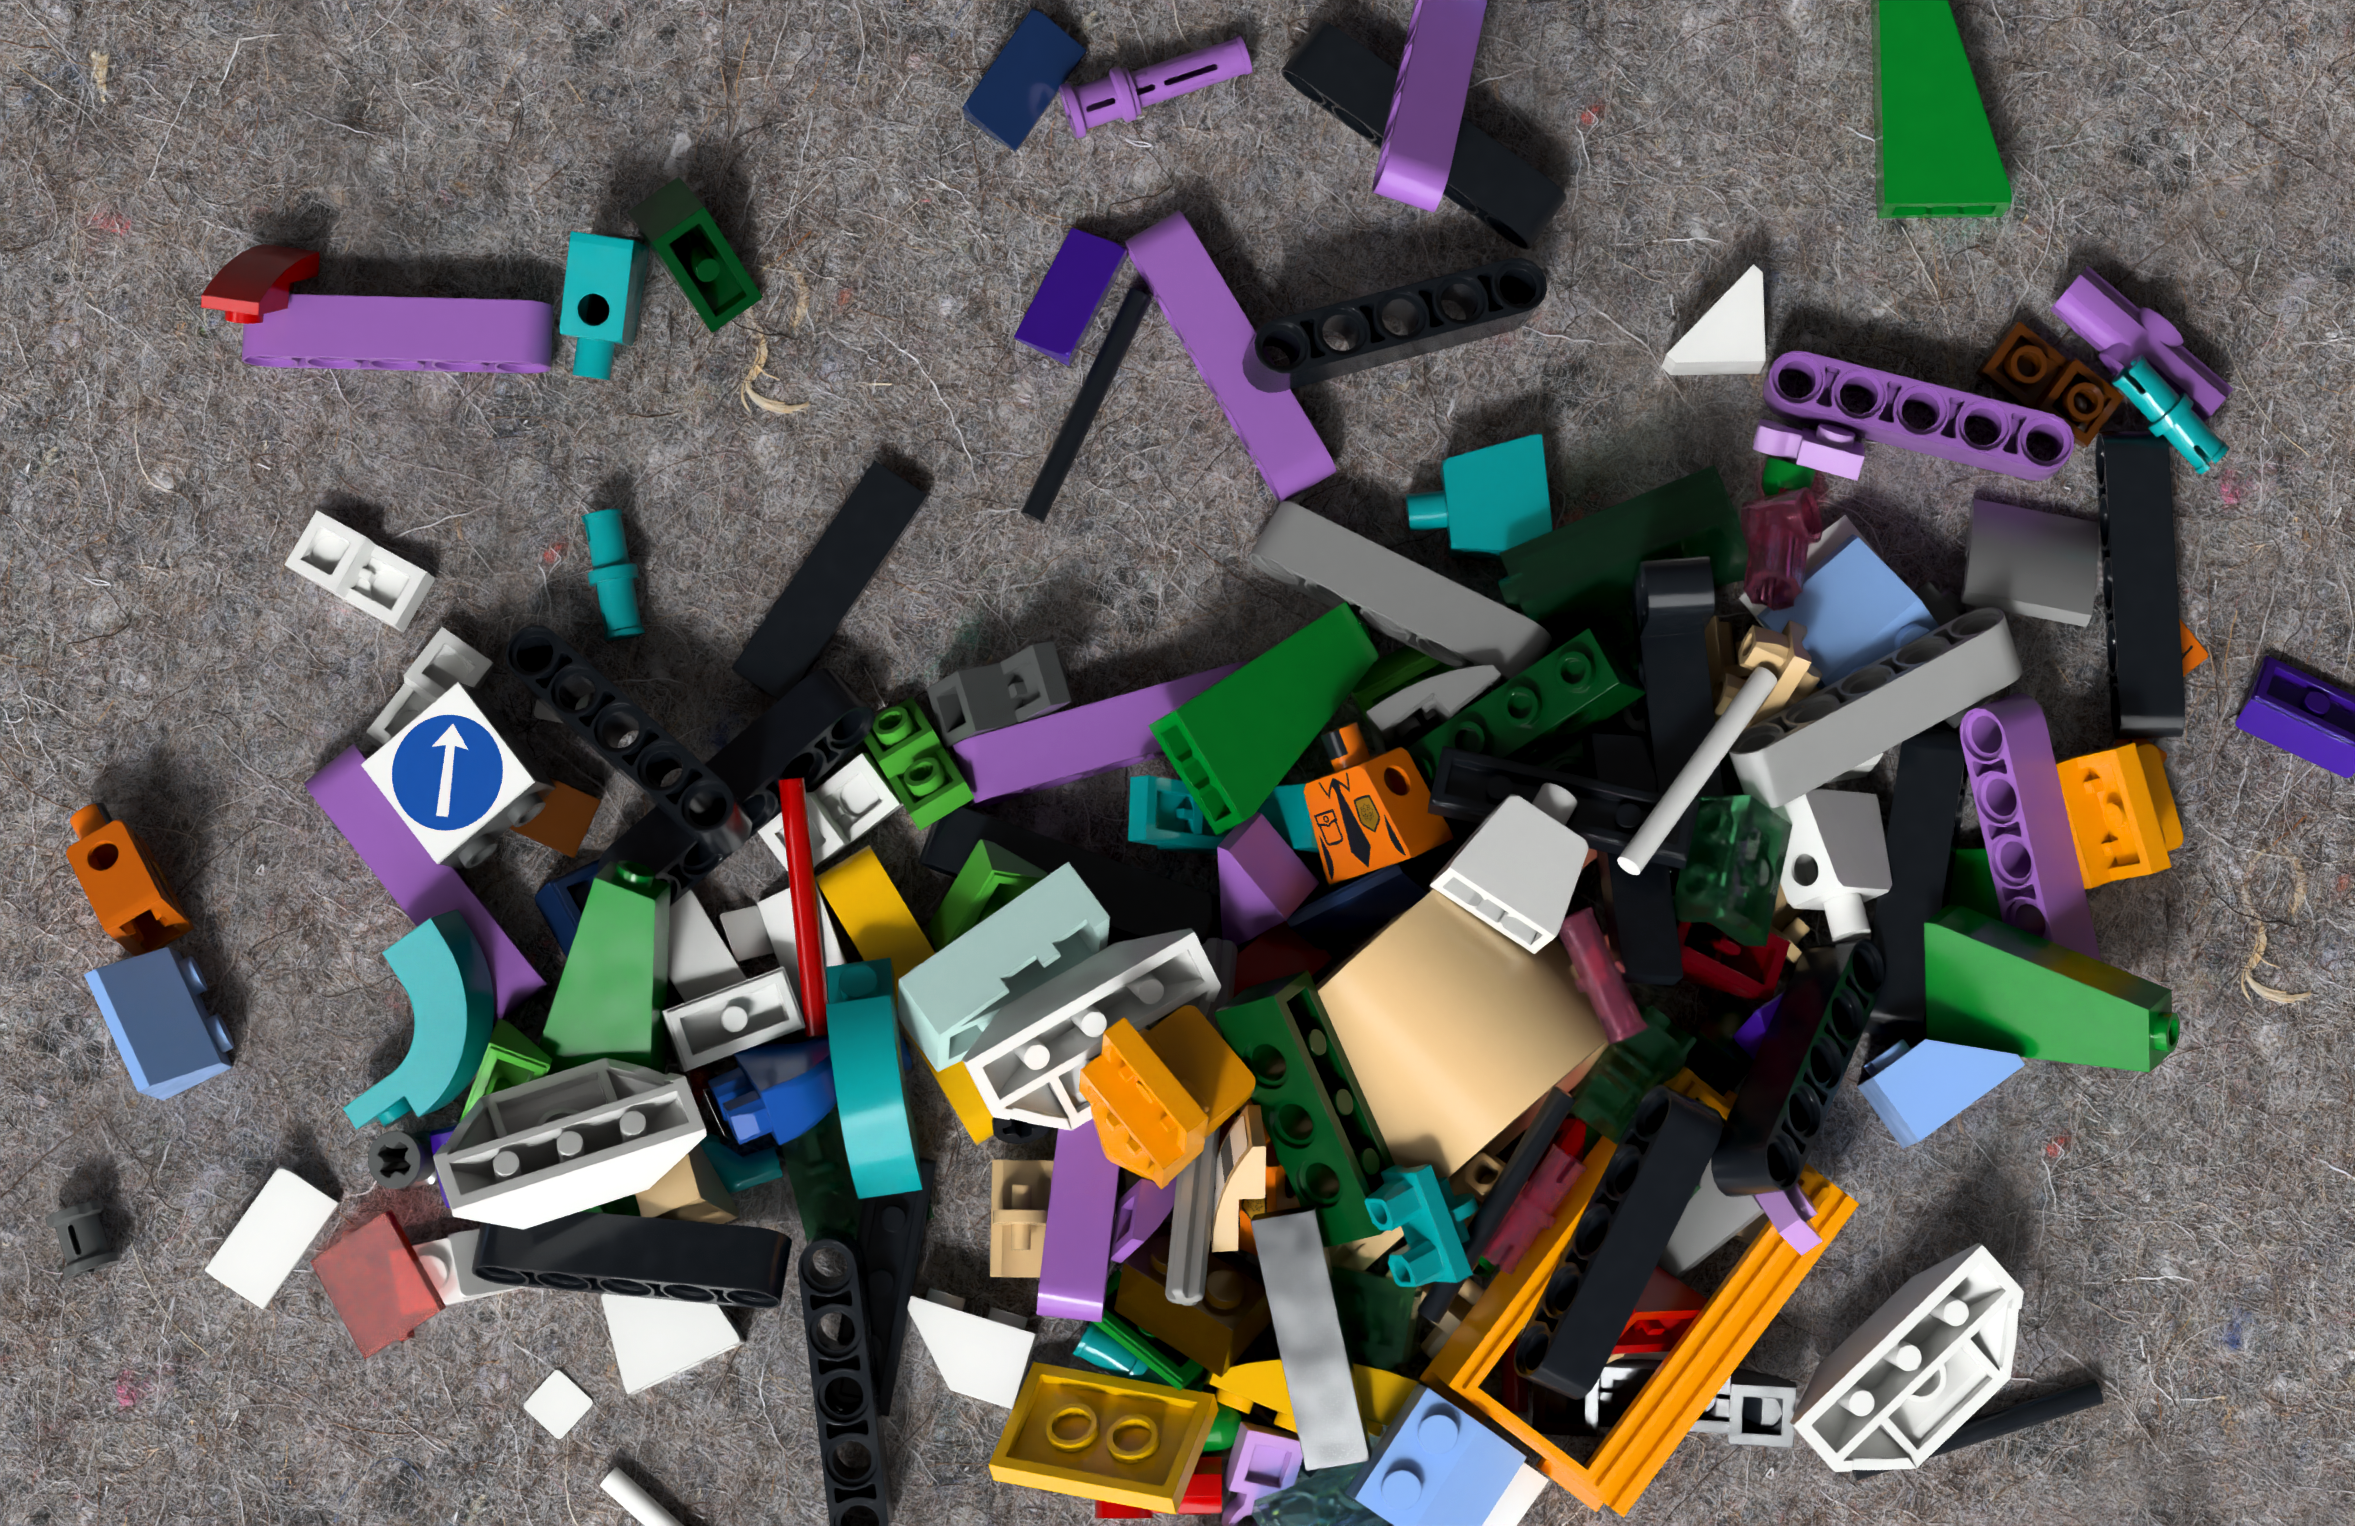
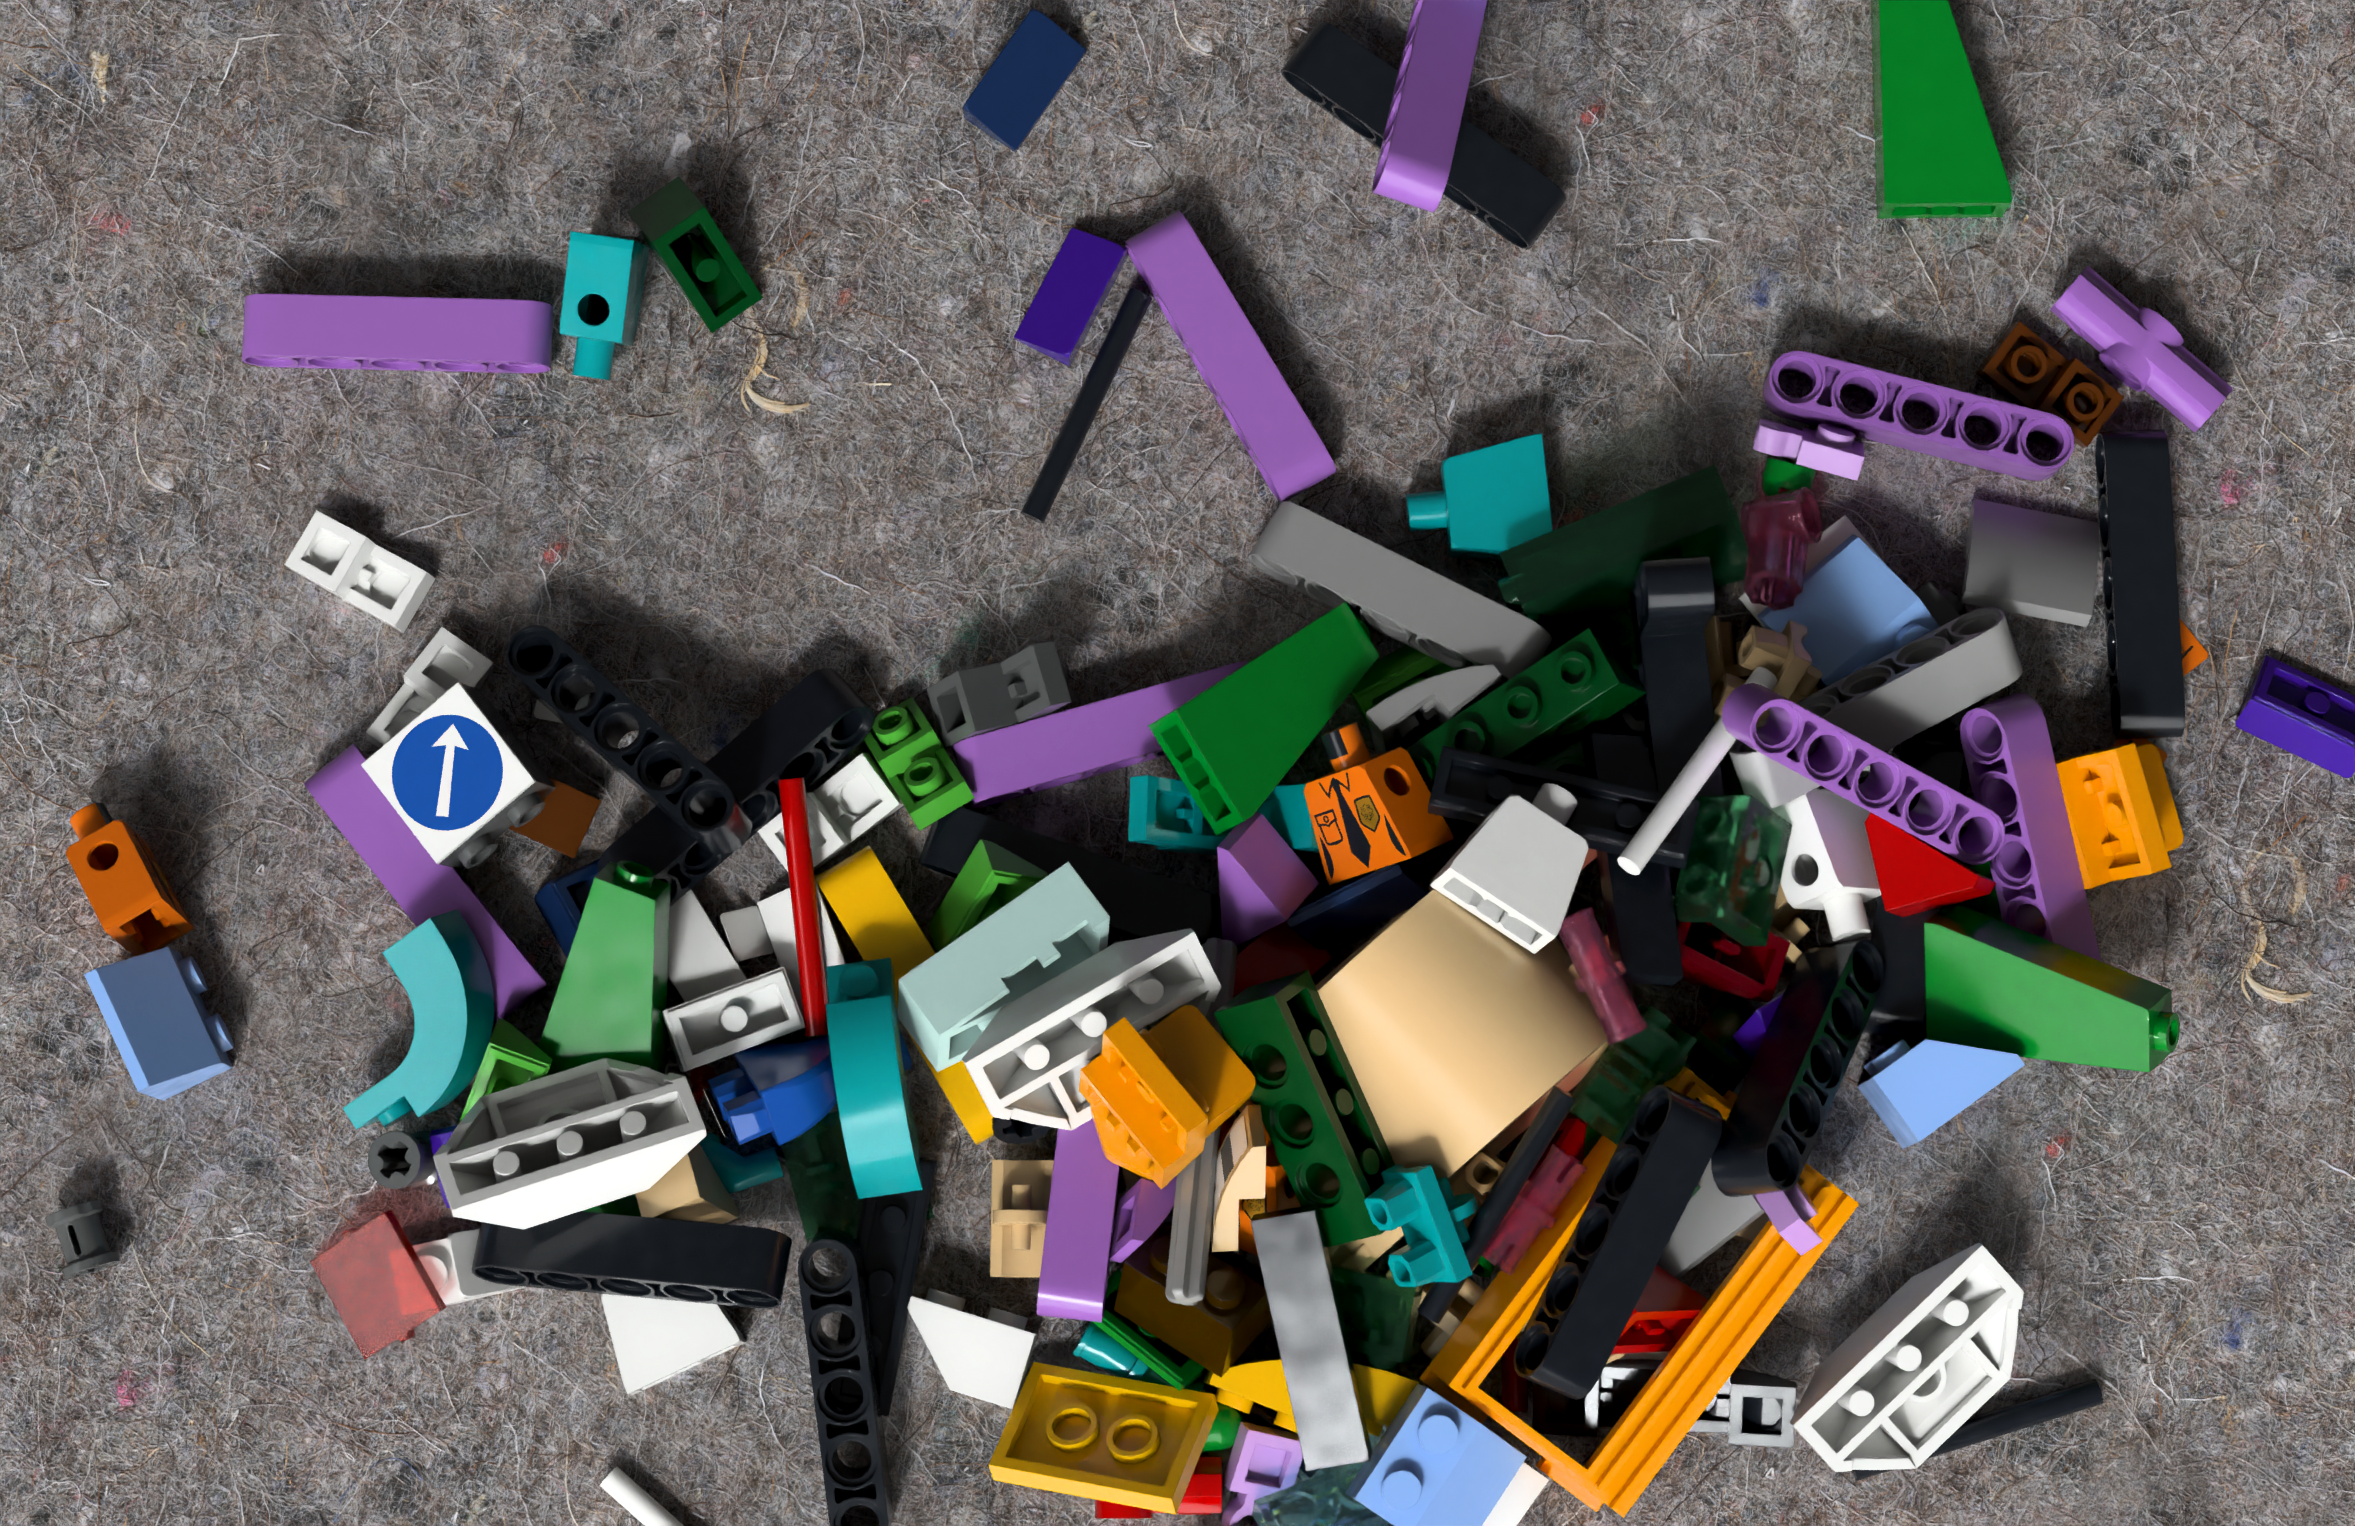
red slope [201,244,320,324] -> none
white slope [205,1165,340,1309] -> none
white sticker [524,1370,593,1439] -> none
teal pin [581,509,645,641] -> none
black tile [731,461,928,701] -> none
medium lavender pin [1059,35,1252,139] -> none
black beam [1242,258,1547,393] -> none
white slope [1661,264,1766,375] -> none
teal pin [2112,354,2229,475] -> none
none -> medium lavender beam [1722,683,2005,865]
none -> red slope [1865,812,1996,917]

